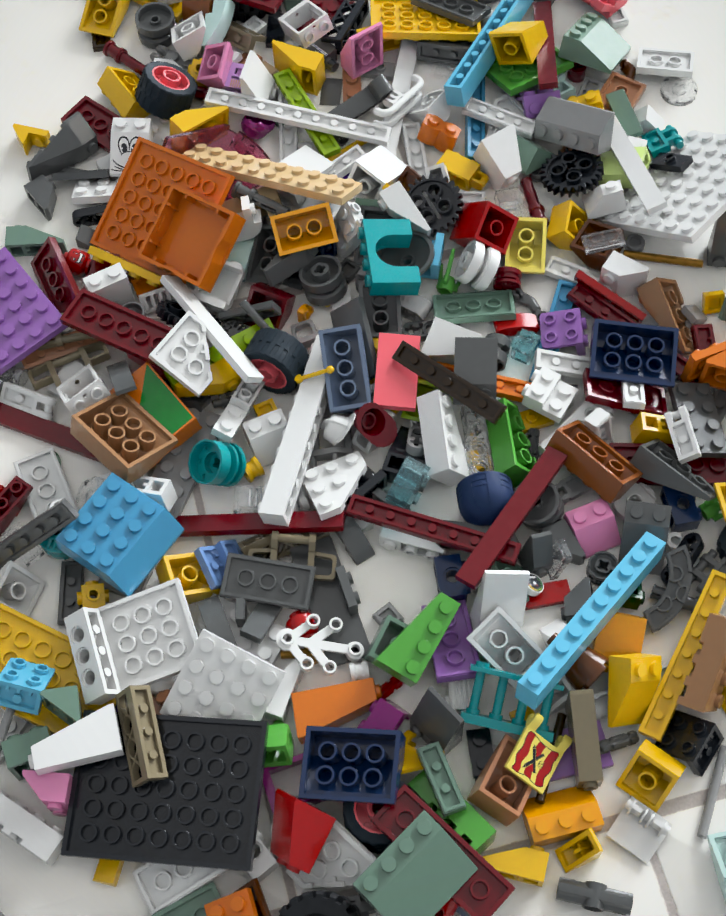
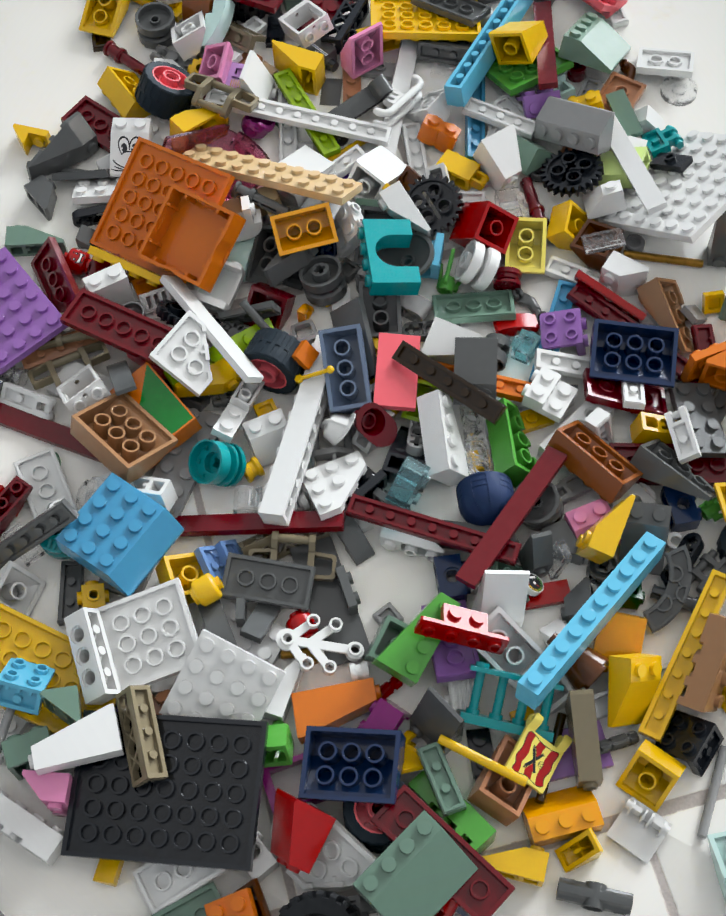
dark grey axle [528,428,540,460] -> none
none -> dark tan bar [184,72,259,119]
none -> yellow head [189,573,224,607]
none -> orange tile [291,340,320,370]
none -> red bracket [414,603,509,654]
none -> yellow bar [437,734,529,787]
none -> yellow slope [575,494,636,565]

